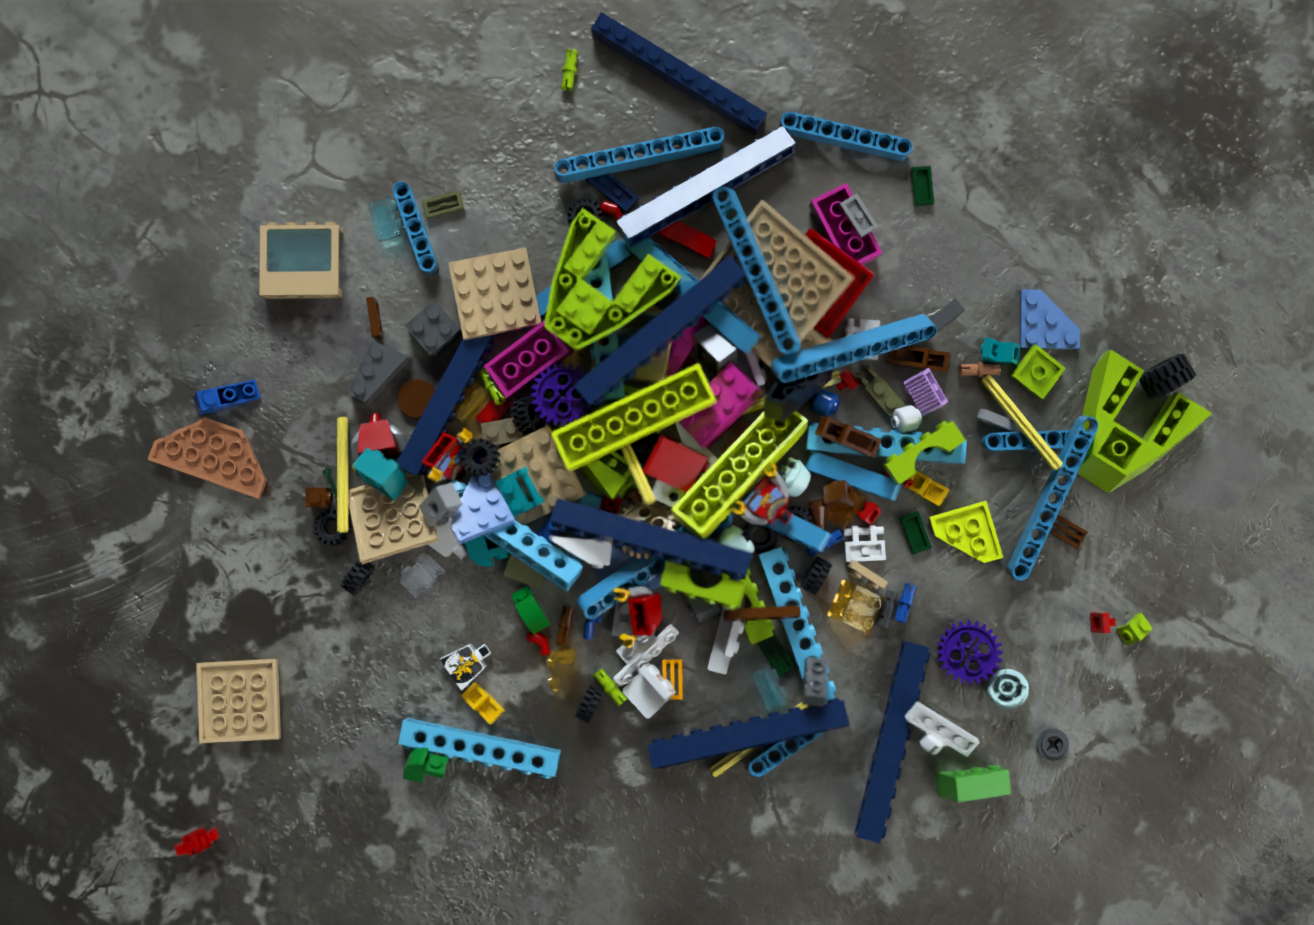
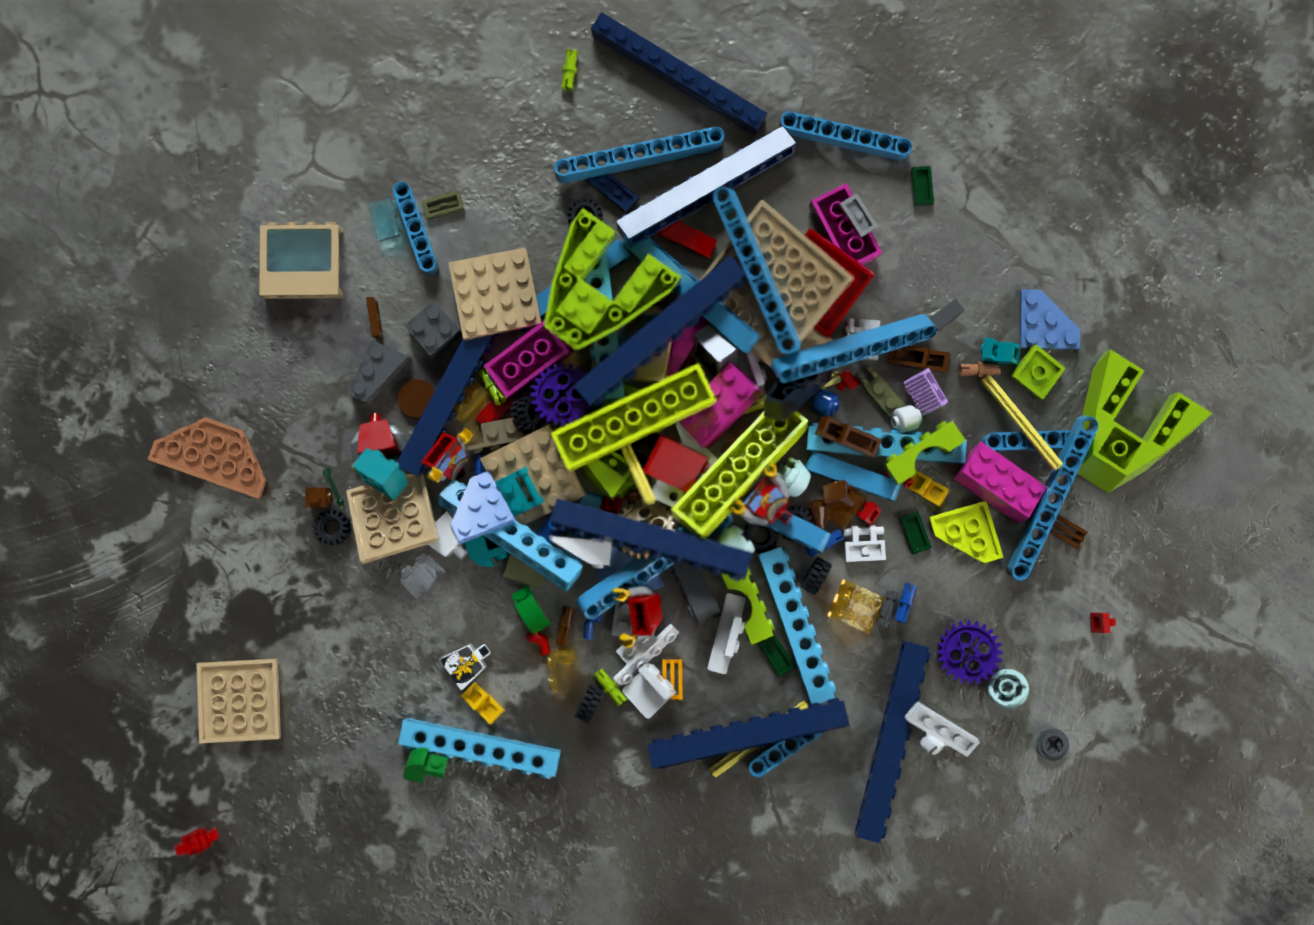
blue slope [193,380,261,416] -> none
light yellow axle [337,417,349,533] -> none
black tyre [340,558,375,596] -> none
light grey brick [419,483,463,527] -> none
black tyre [461,438,500,476] -> none
red arm [600,201,623,225] -> none
lime arch [660,561,747,610] -> none
reddish brown beam [723,606,801,622] -> none
clear light blue bracket [751,665,789,710] -> none
dark grey brick [803,657,828,707] -> none
tan plate [847,560,888,590] -> none
bright green wedge [935,765,1011,802] -> none
light grey beam [977,409,1015,432] -> none
lime bracket [1116,612,1153,645] -> none
black tyre [1139,354,1196,399] -> none
none -> dark pink brick [953,442,1046,524]

